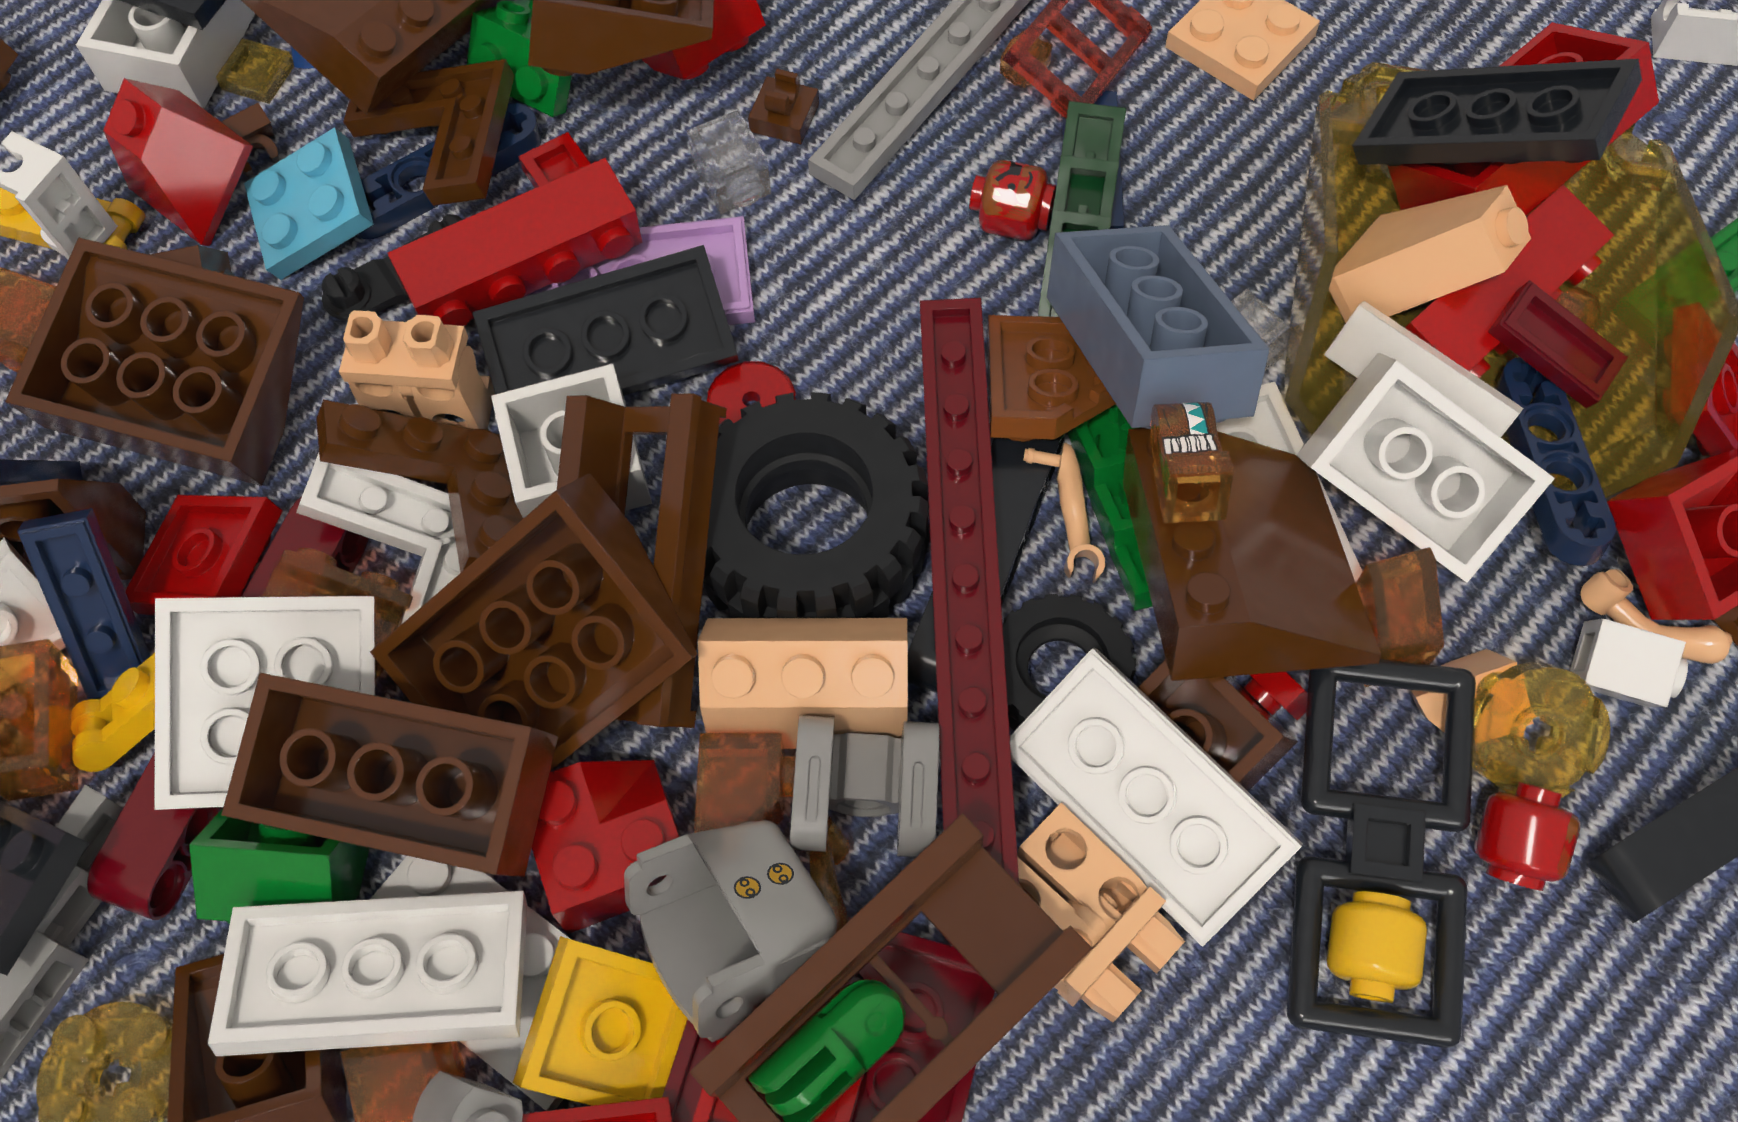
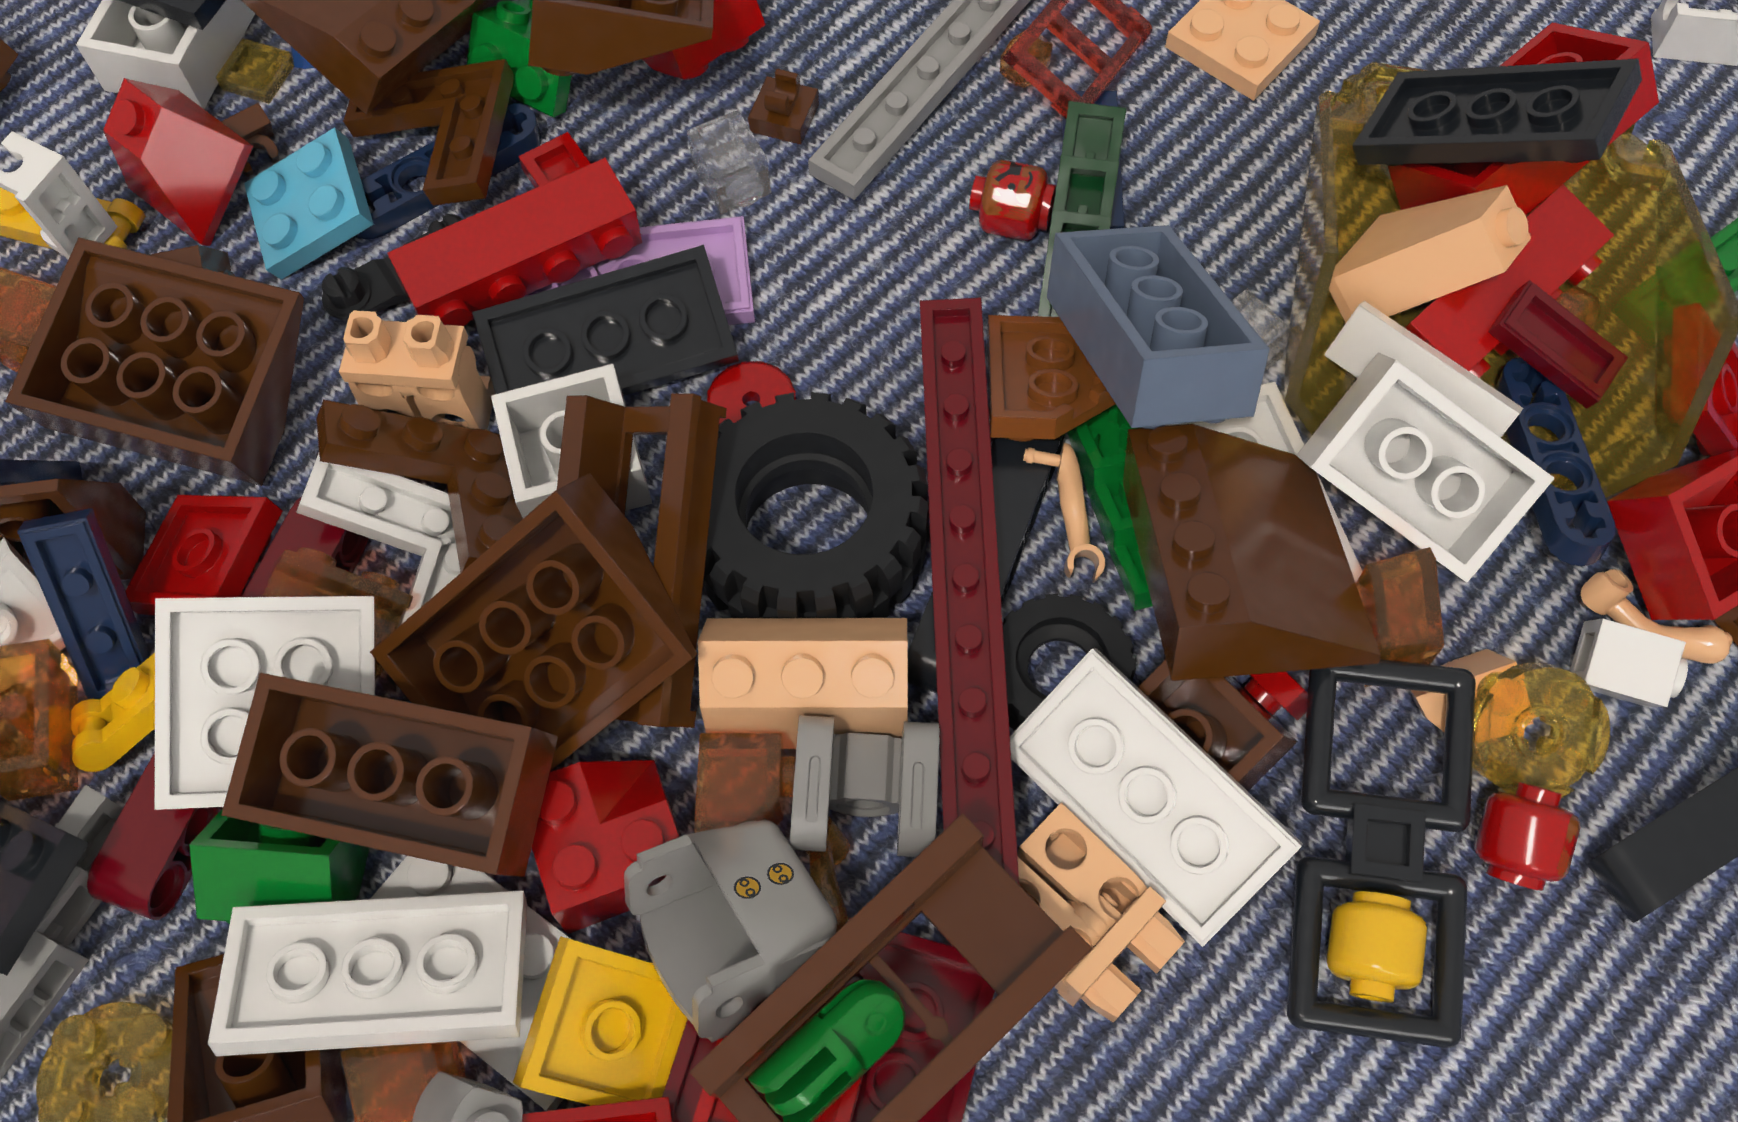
clear orange leg [1151,402,1234,523] -> none

